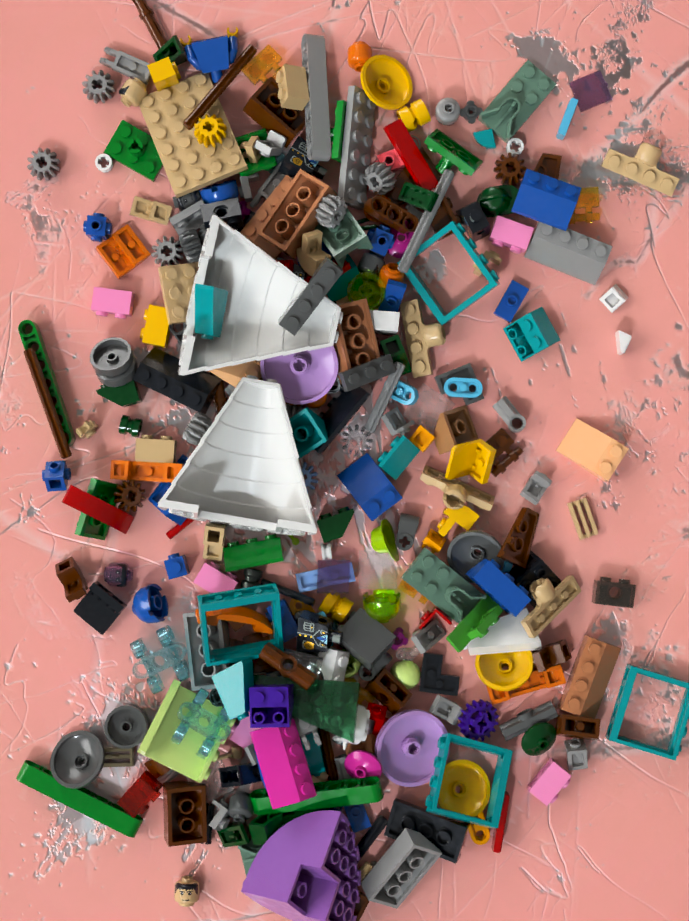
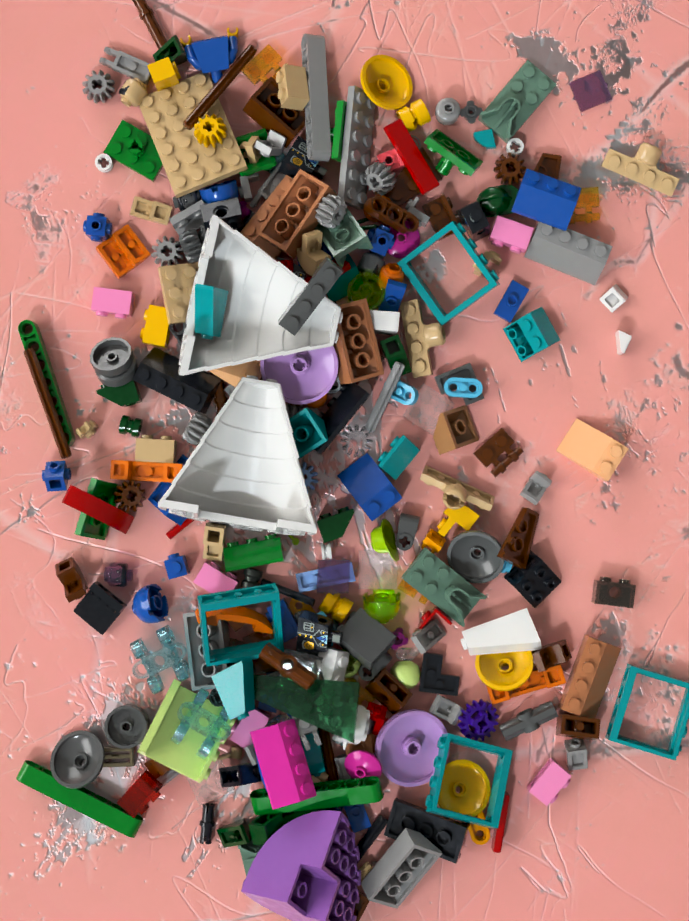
light grey gear [27,148,60,181] -> none
reddish brown slope [163,781,207,847] -> none
tan head [174,876,200,907] -> none
light grey bracket [209,799,230,831] -> none
dark grey head [228,791,253,822] -> none
dark purple slope [249,684,294,728] -> none
dark grey plate [338,354,396,392] -> none
orange head [347,41,372,72] -> none
light grey bracket [381,407,415,436] -> none
light grey axle [397,169,454,273] -> none
dark green plate [398,181,439,213] -> none
light orange tile [409,425,436,452] -> none
yellow bracket [445,439,496,484] -> none
bright green bracket [446,594,503,652] -> none
blue slope [466,559,531,617] -> none
light grey piece [492,396,526,433] -> none
tan plate [521,575,581,638] -> none
dark green dish [521,722,556,756] -> none
medium azure tile [556,98,578,140] -> none
tan tile [567,498,598,540] -> none

